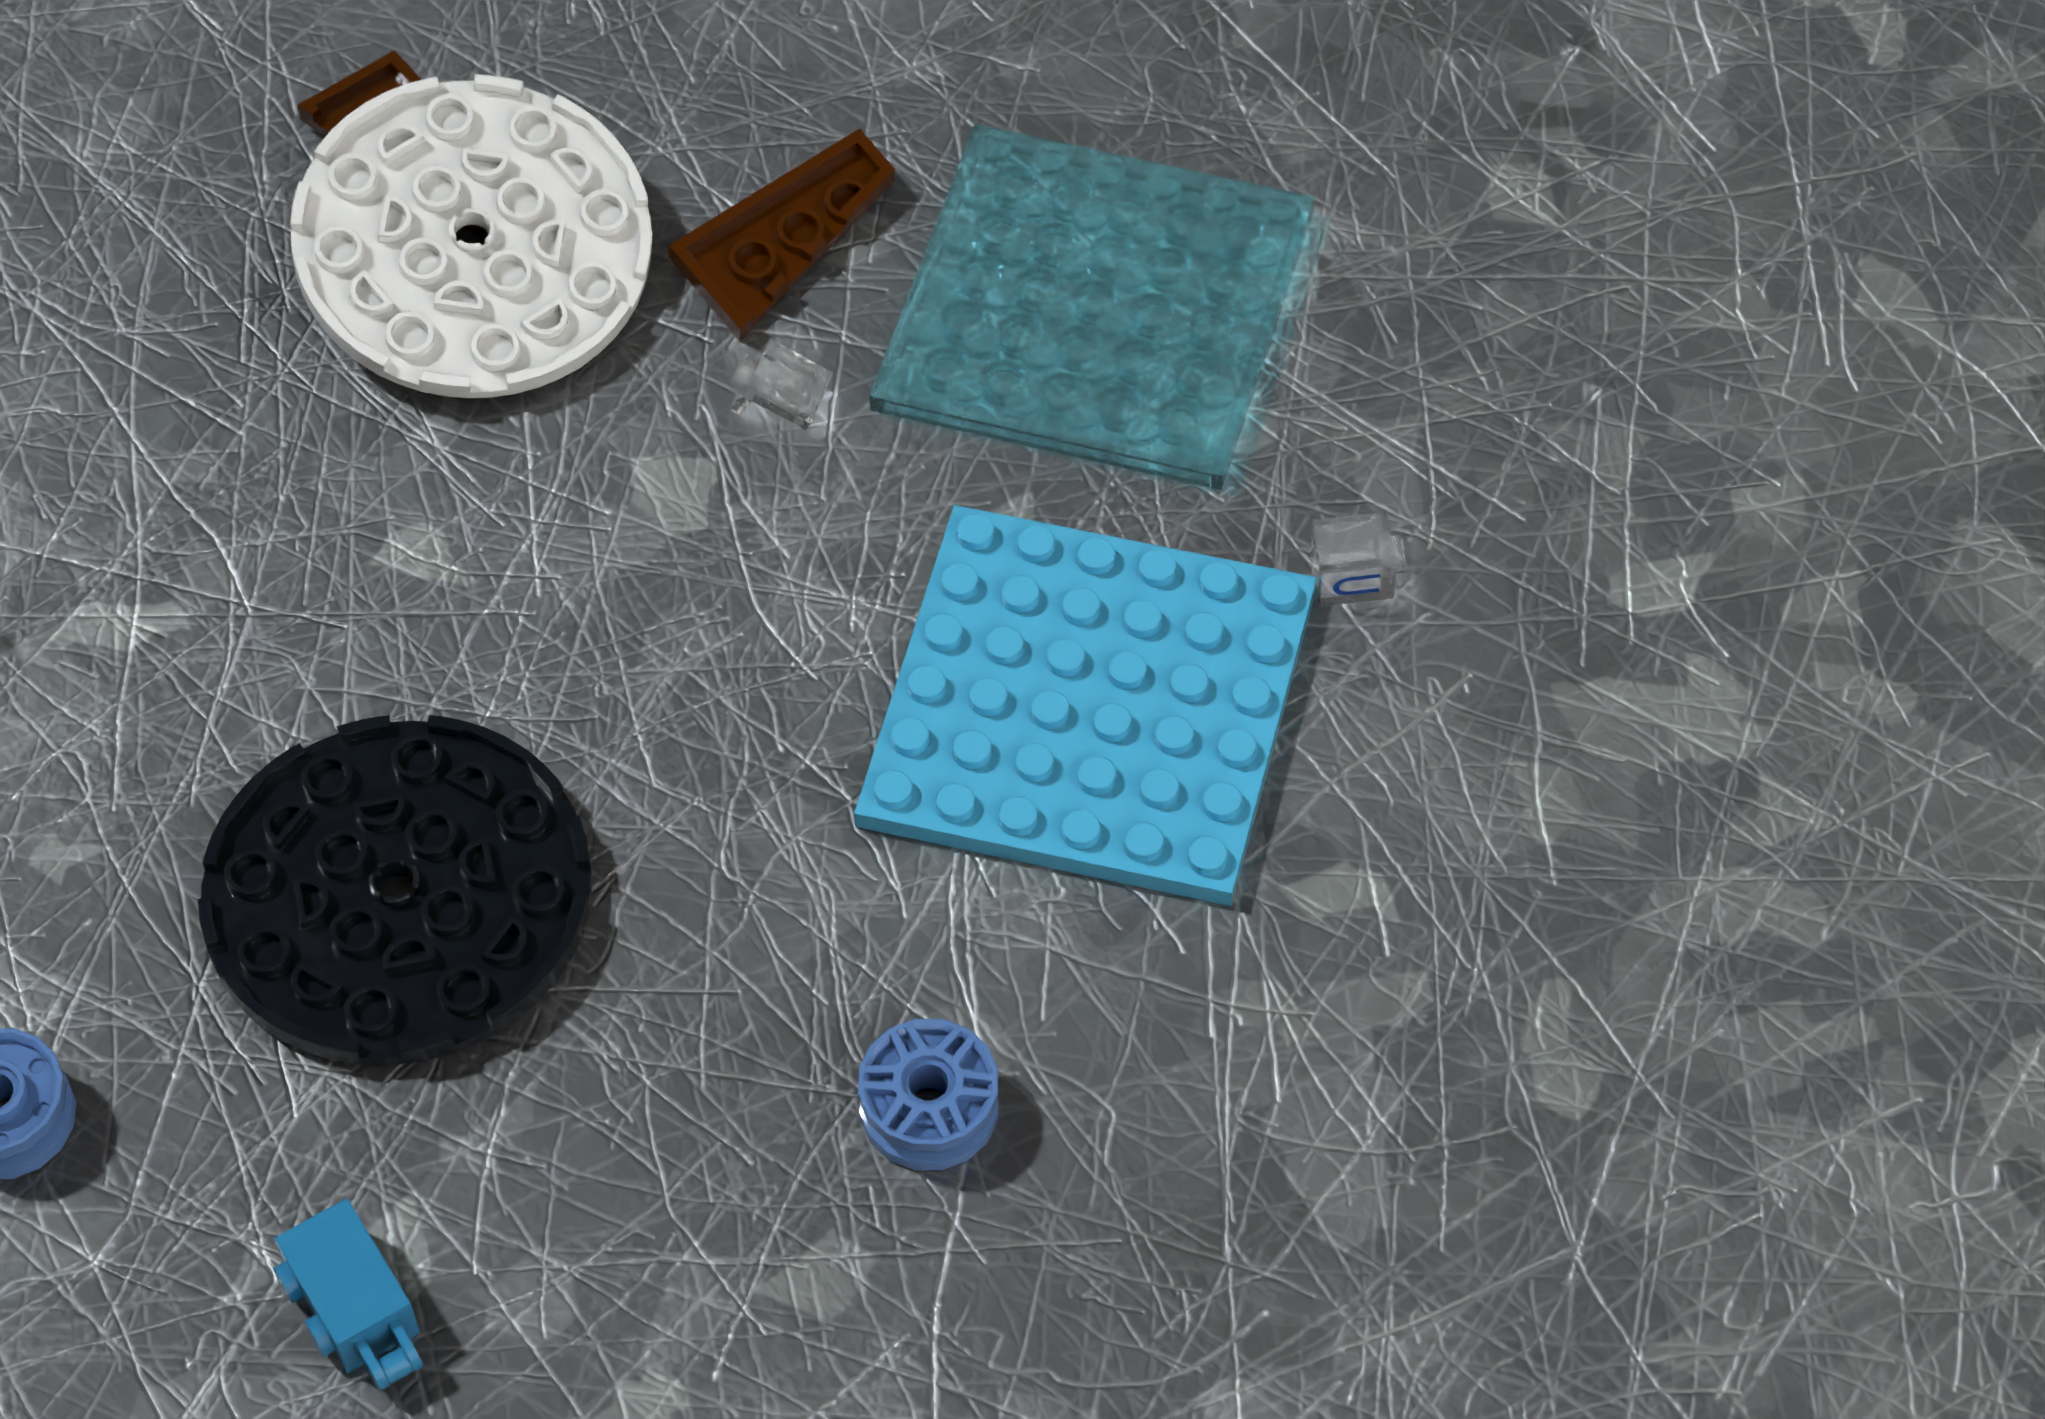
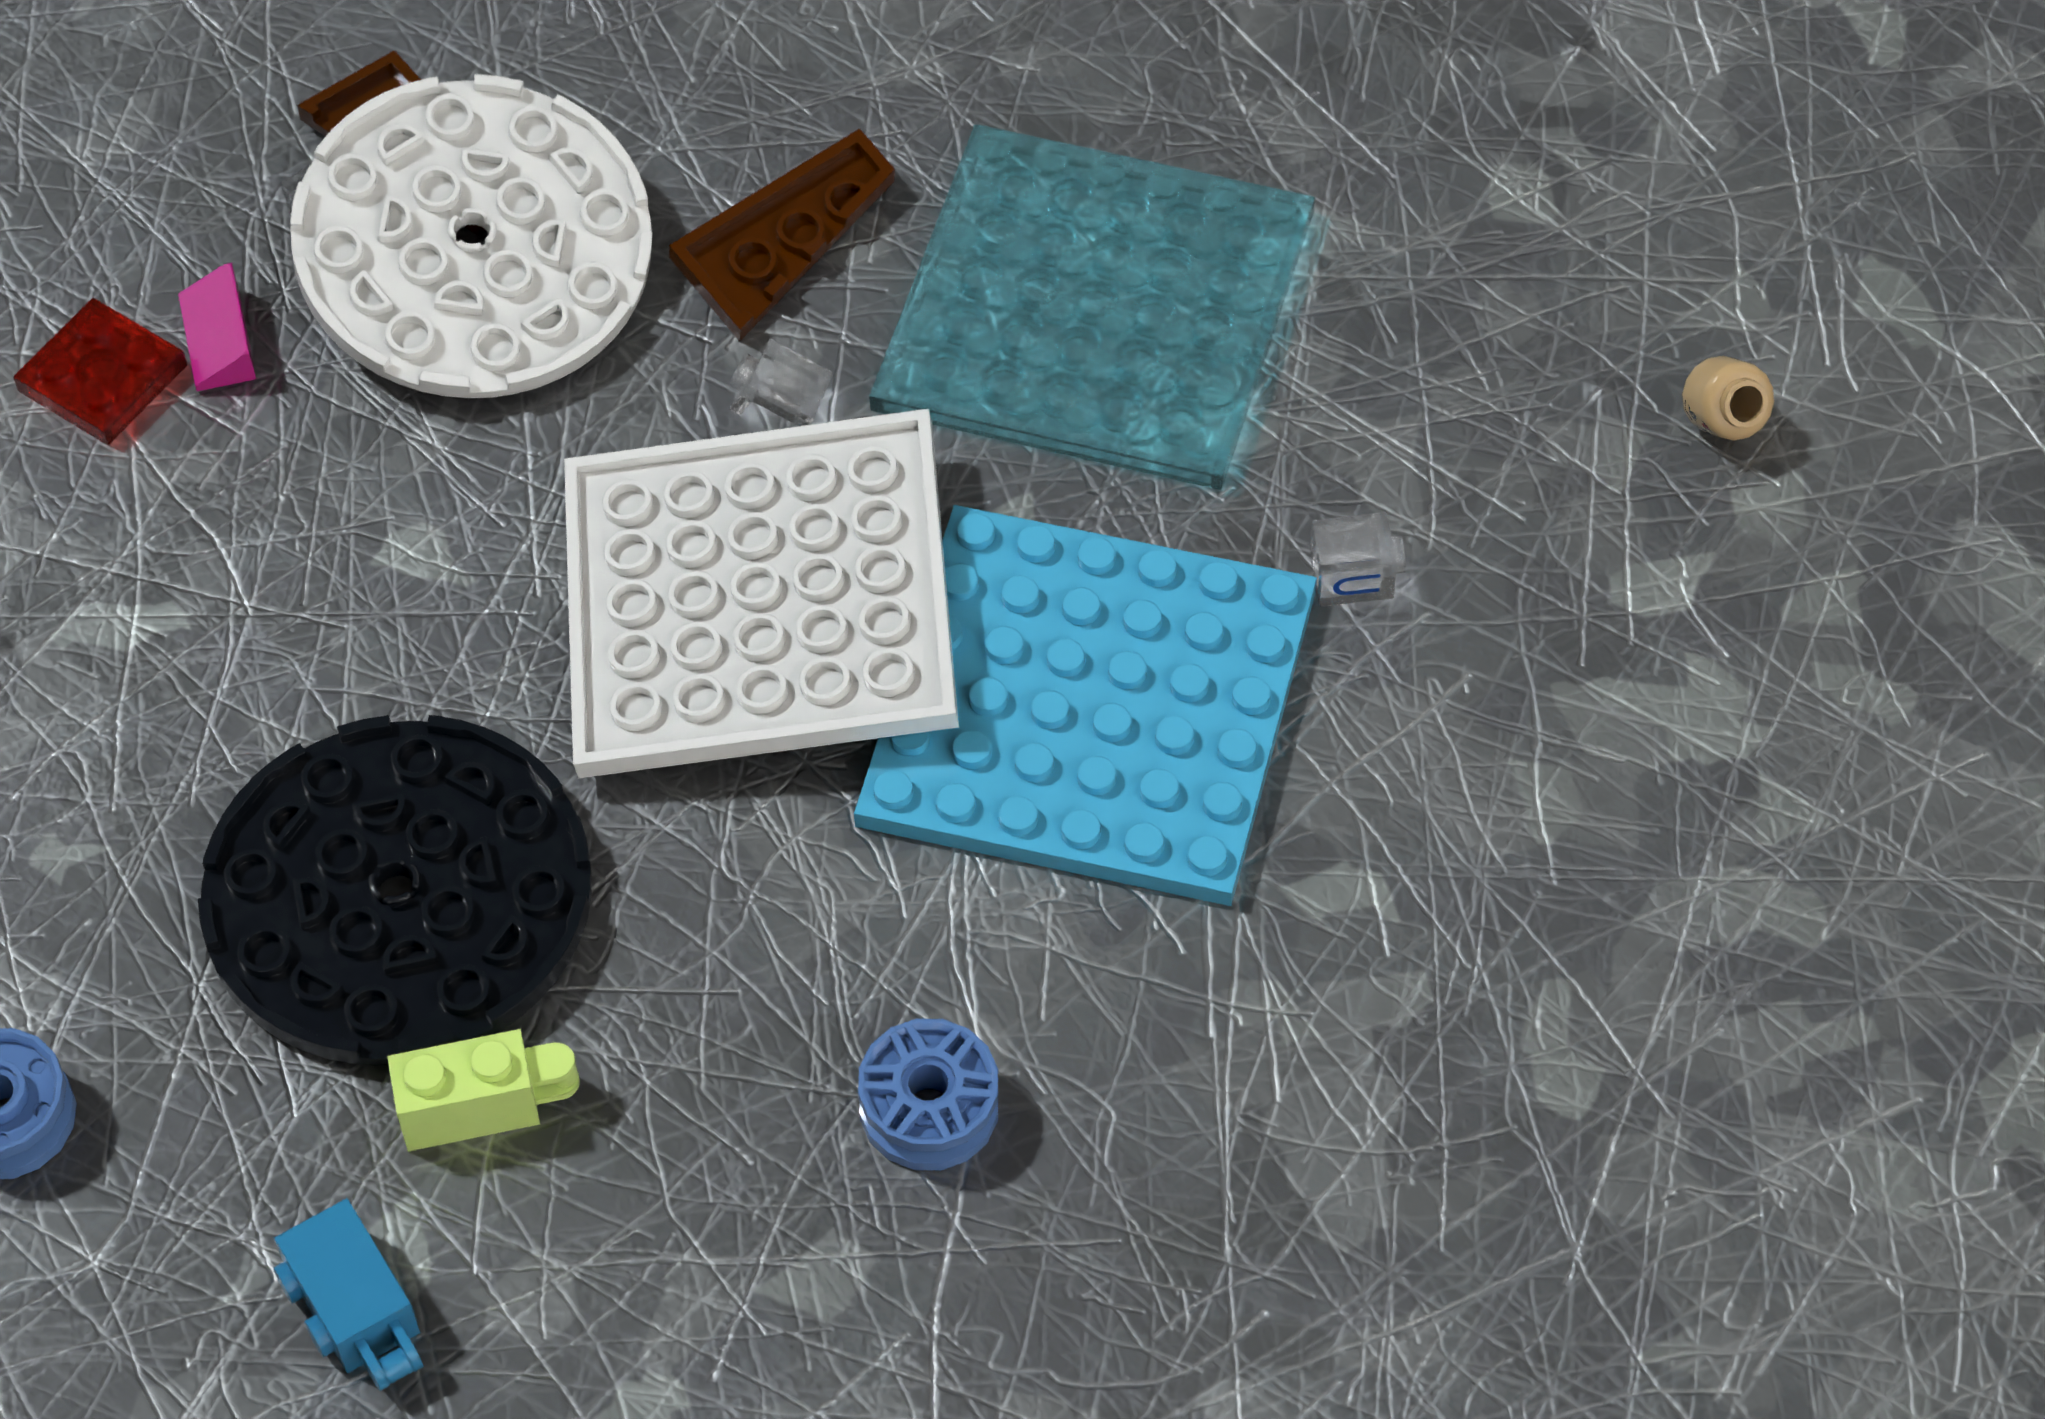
none -> clear red plate [13,298,187,446]
none -> dark pink slope [178,263,256,392]
none -> yellowish green brick [387,1029,580,1152]
none -> white plate [564,409,959,778]
none -> tan head [1682,356,1774,441]

